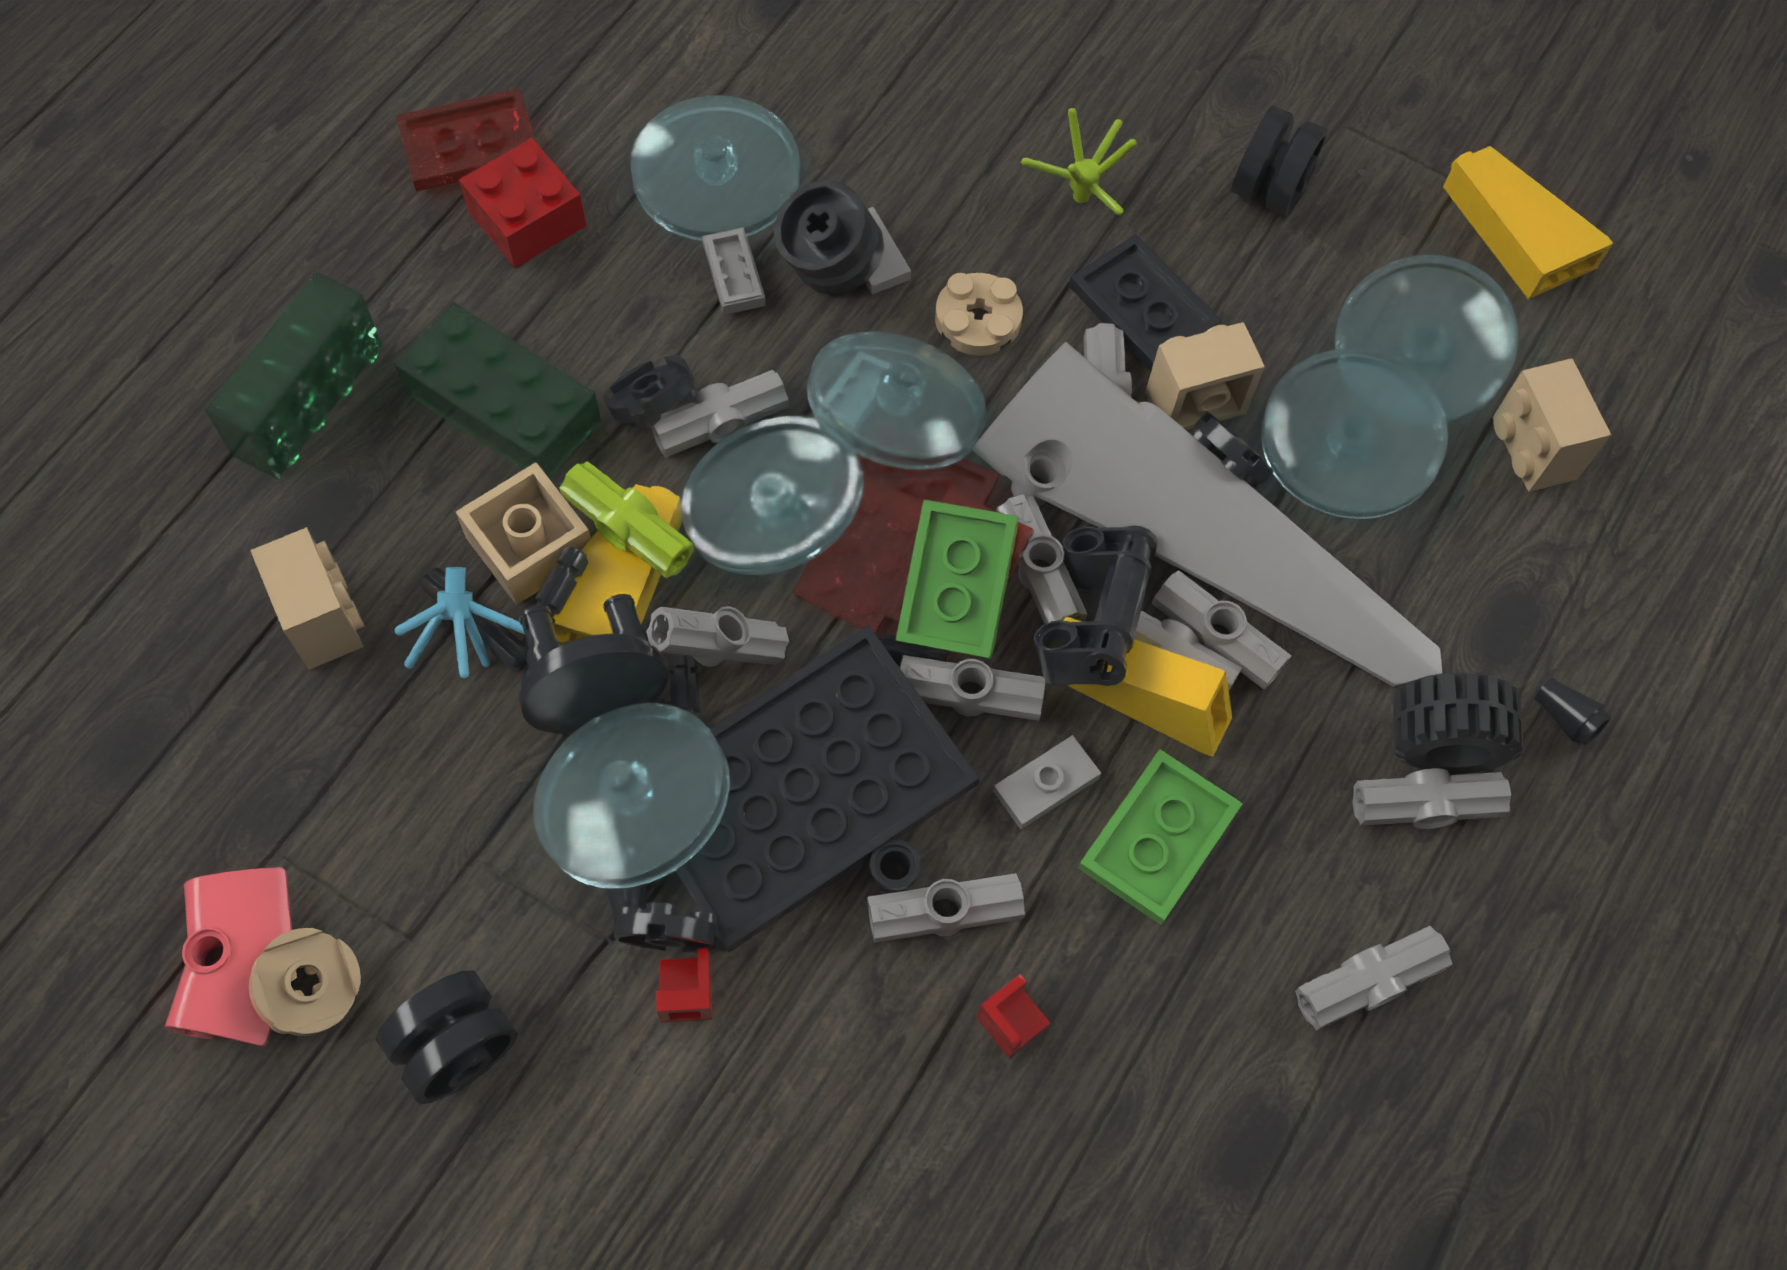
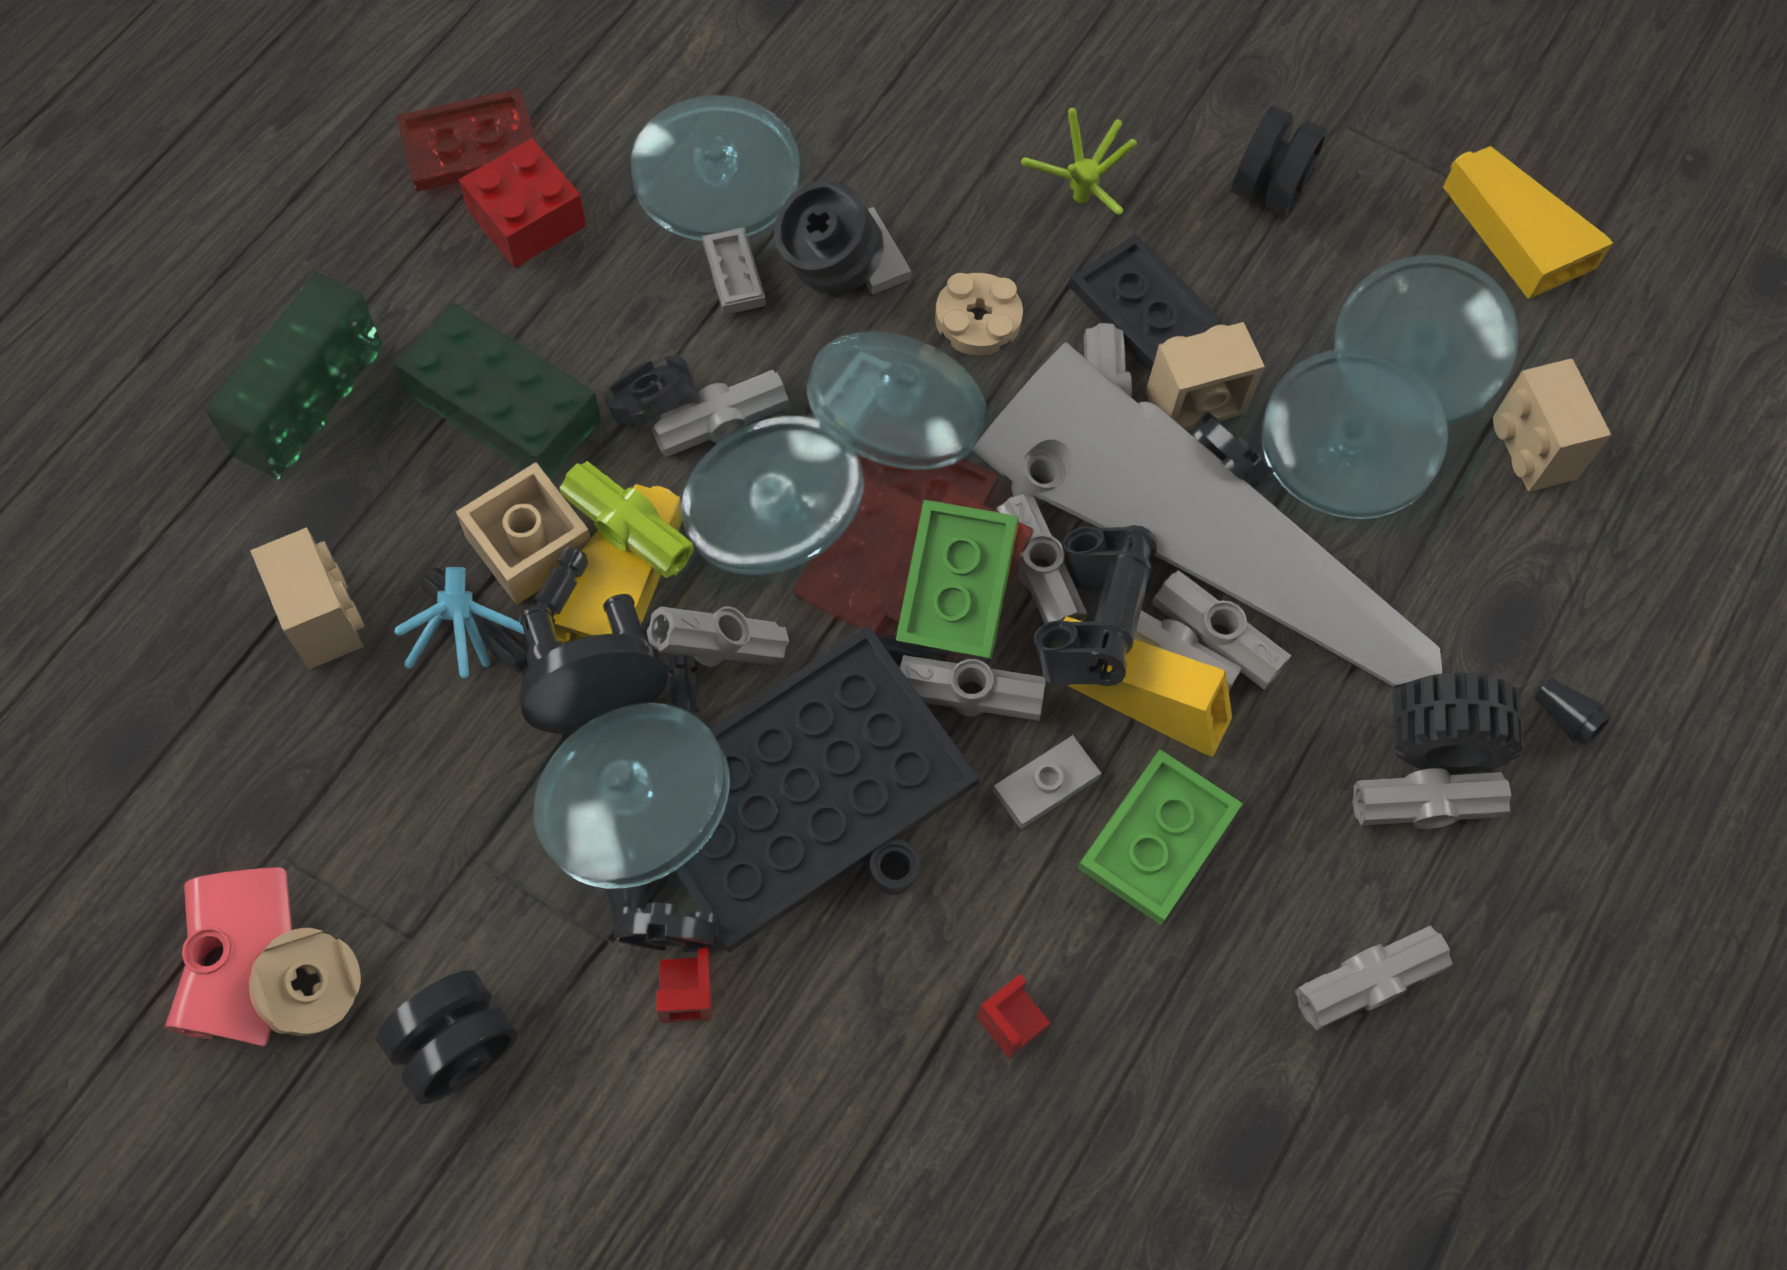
light grey piece [867,873,1025,943] -> none

